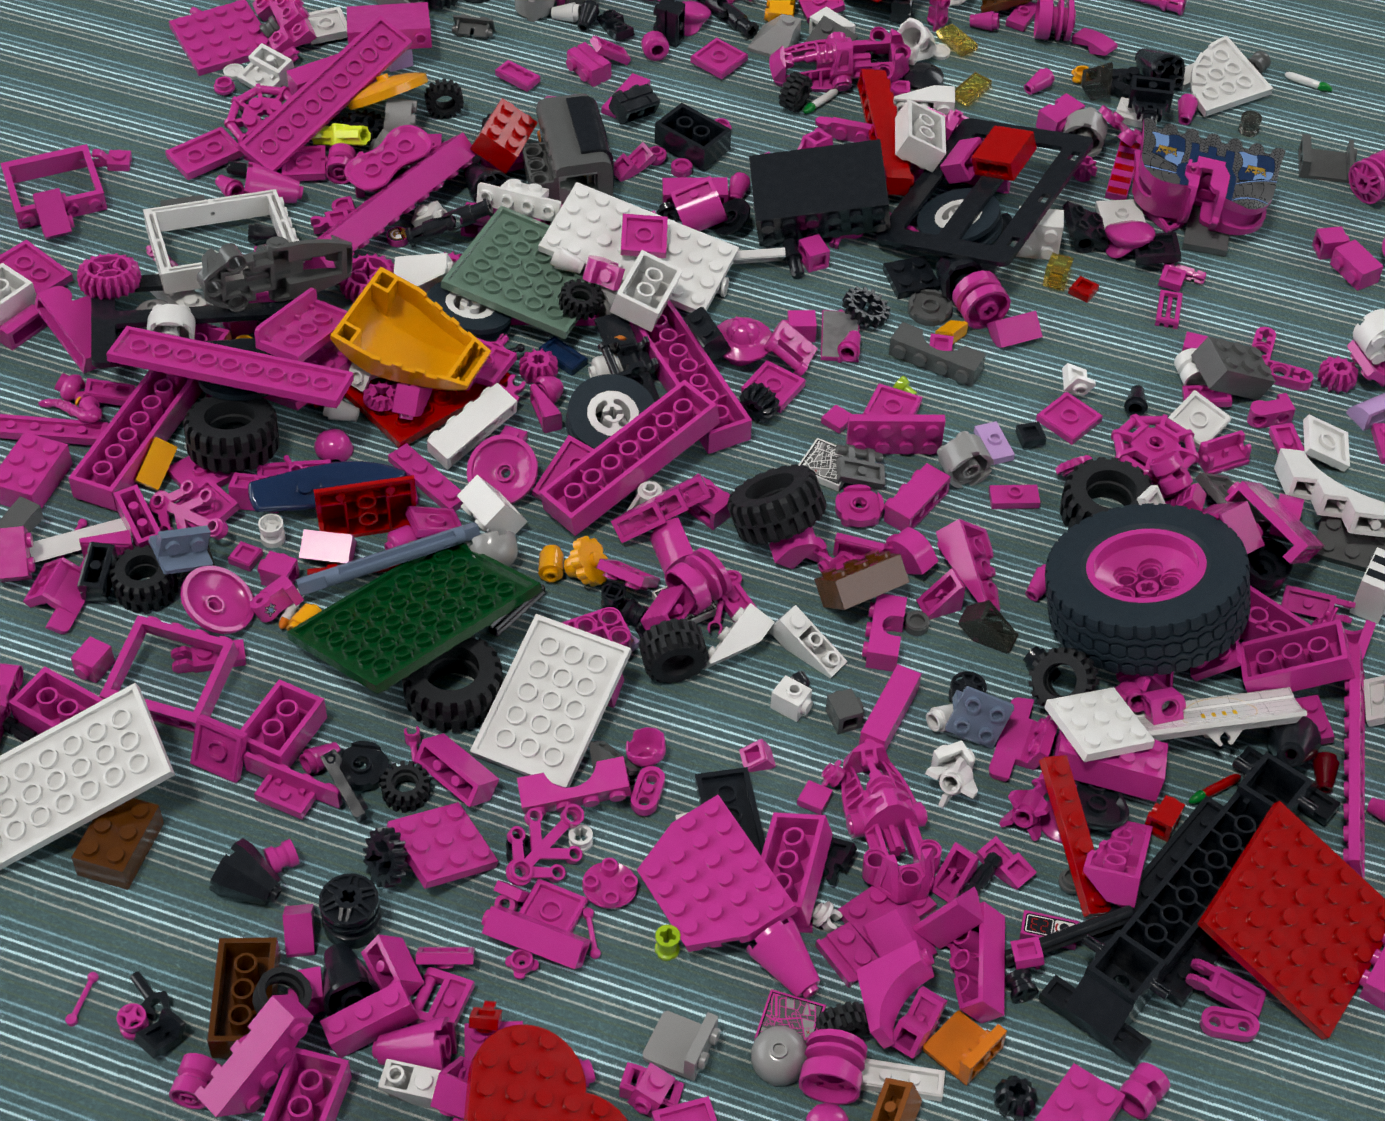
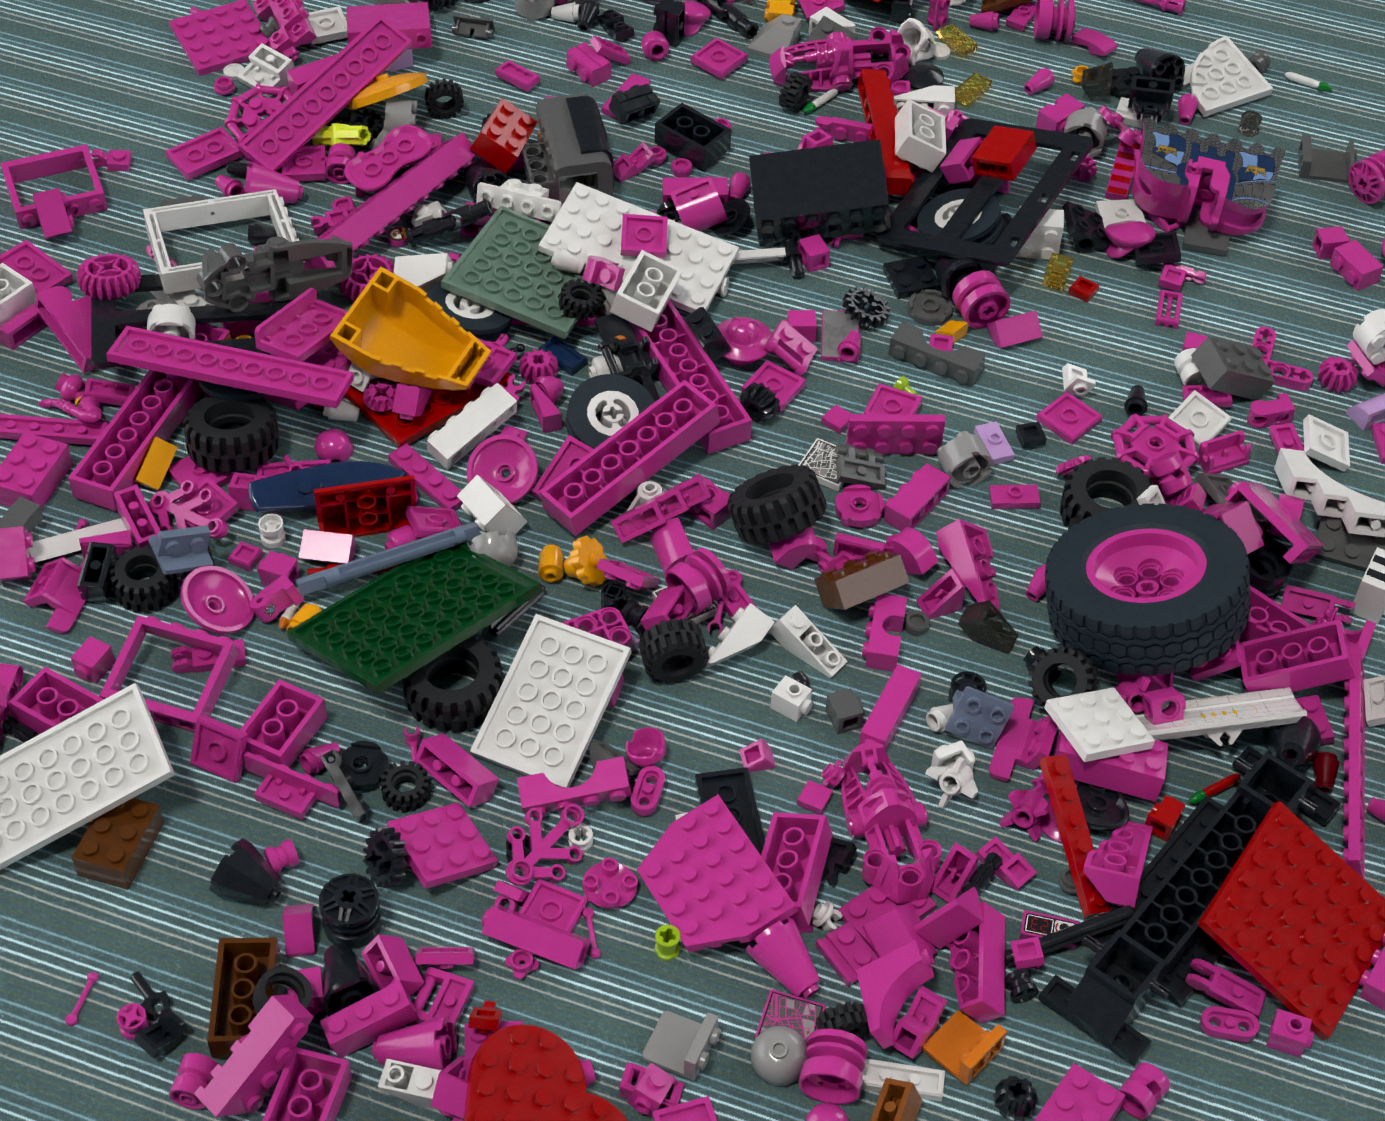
none -> dark pink brick [1266,1009,1314,1058]

